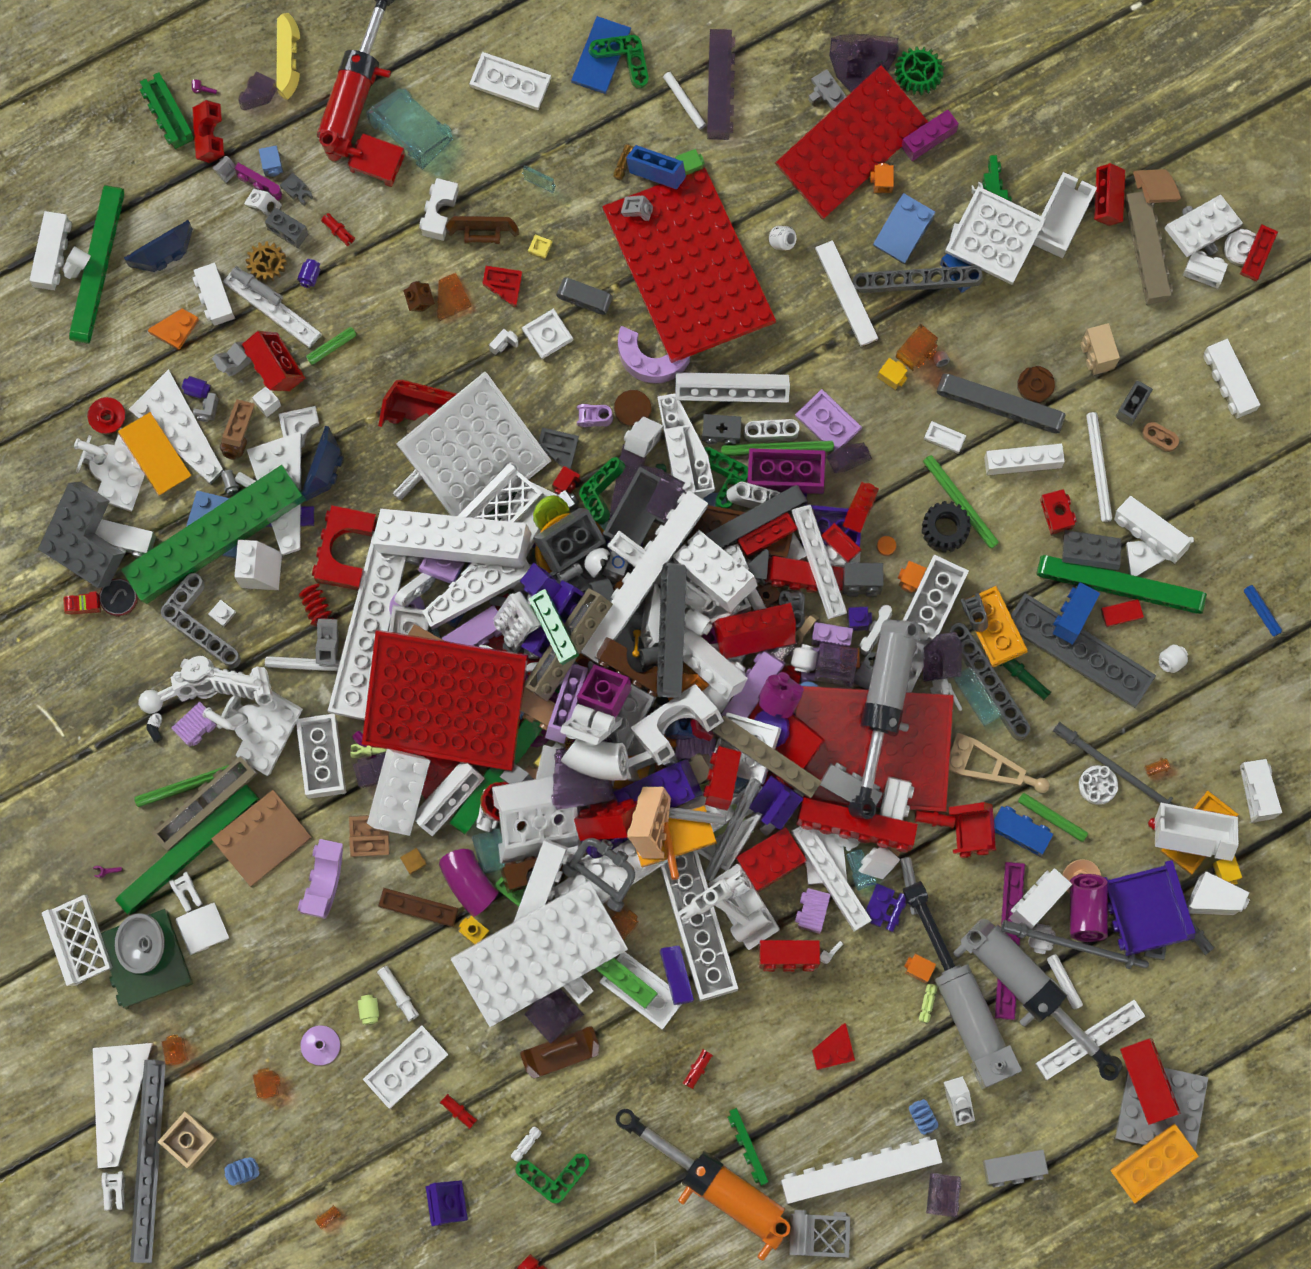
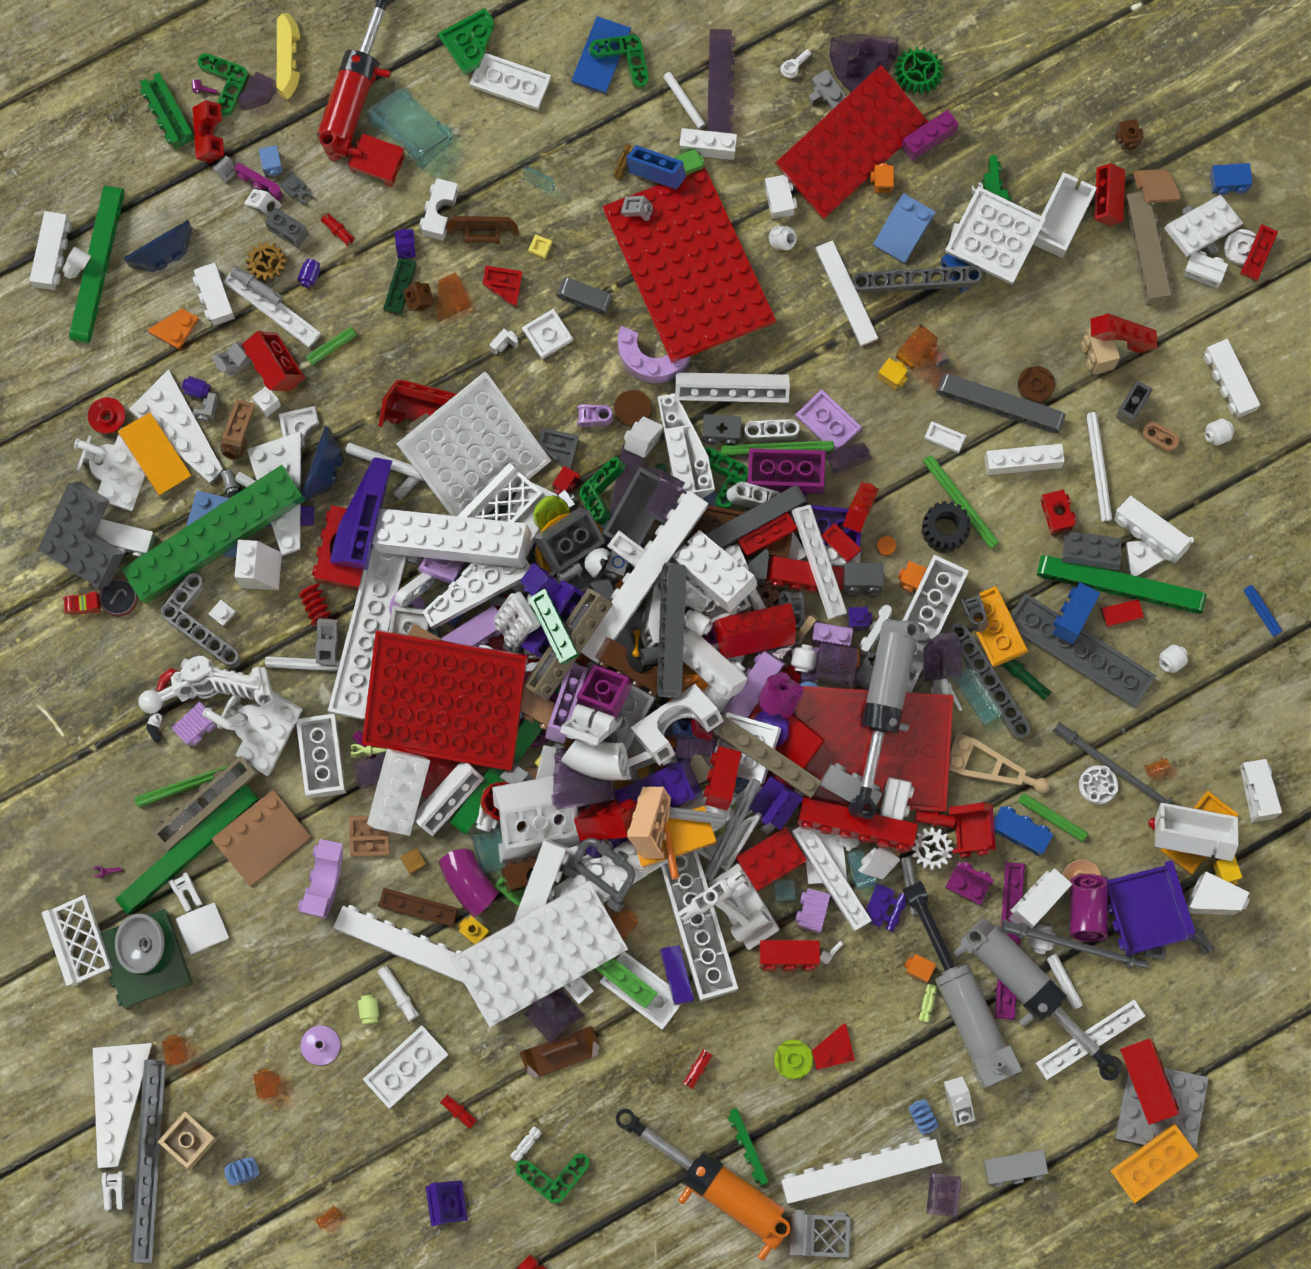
none -> red arm [156,668,179,692]
none -> green beam [197,53,249,117]
none -> dark purple wedge [330,457,393,570]
none -> white brick [333,905,465,984]
none -> white axle [345,443,424,481]
none -> dark green tile [383,258,417,316]
none -> dark purple bracket [395,229,416,259]
none -> green plate [437,8,495,75]
none -> white brick [679,128,737,160]
none -> white brick [764,175,797,219]
none -> clear light blue plate [774,880,795,902]
none -> lime tile [774,1039,813,1080]
none -> white plate [780,49,811,78]
none -> white gear [911,827,953,871]
none -> magenta bracket [945,861,994,906]
none -> red arch [1090,313,1157,353]
none -> reddish brown brick [1115,119,1144,150]
none -> white head [1205,418,1234,446]
none -> blue brick [1210,163,1252,195]

